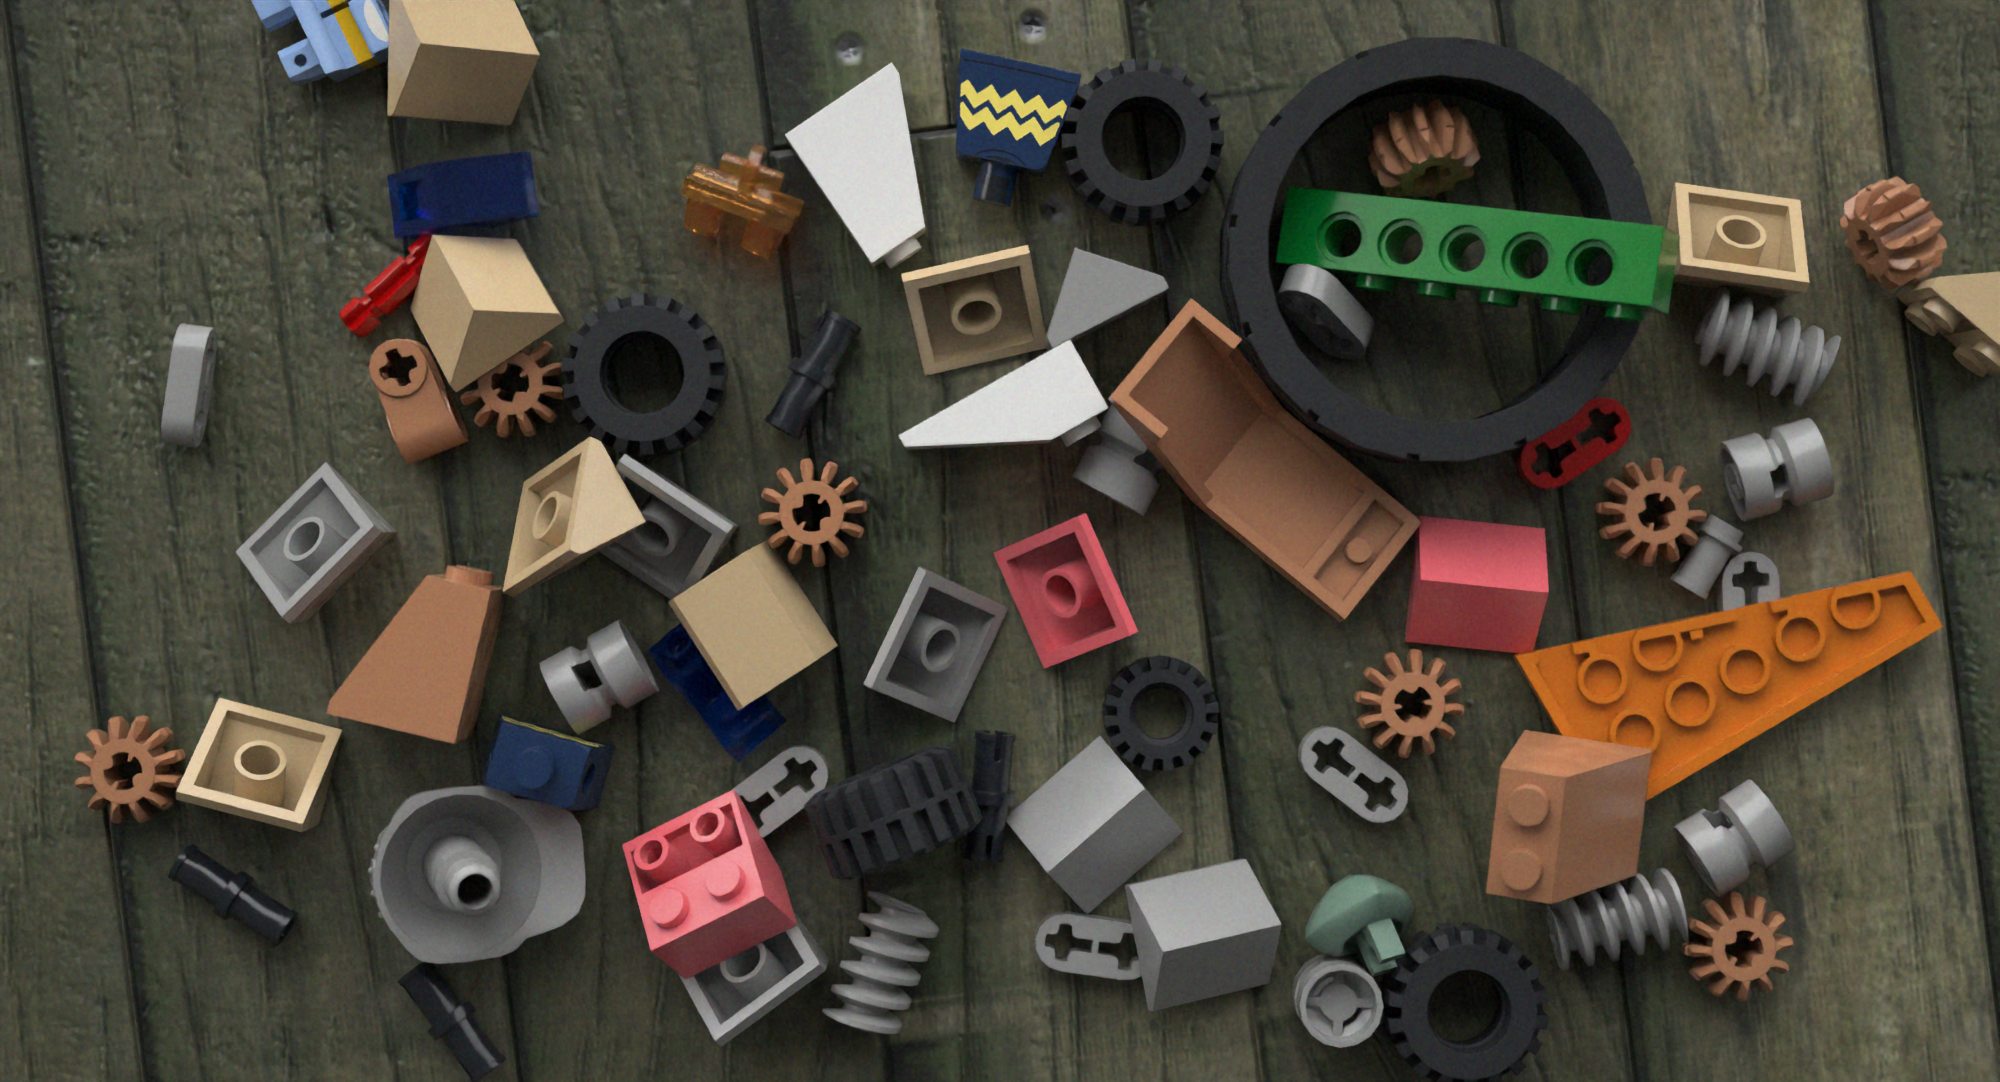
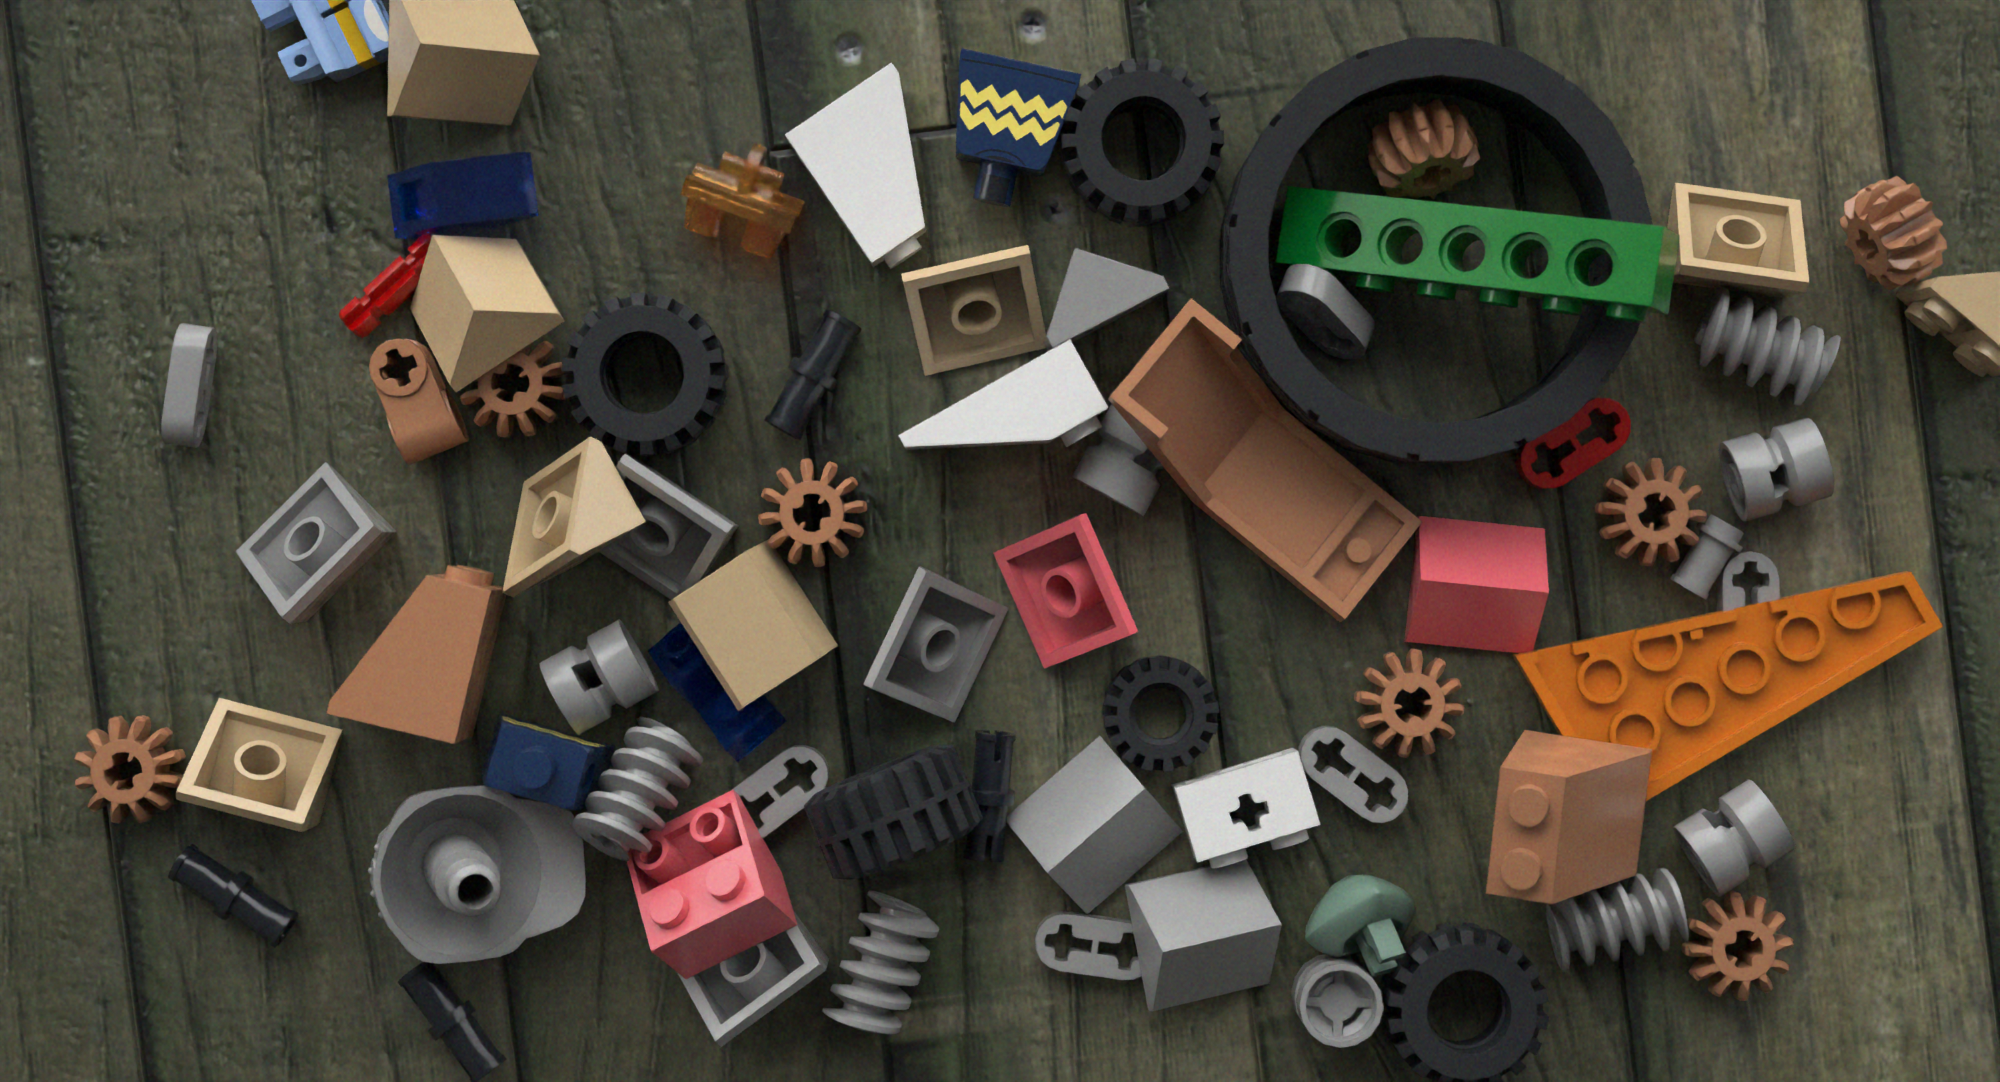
none -> light grey piece [572,717,704,861]
none -> white brick [1172,748,1321,869]

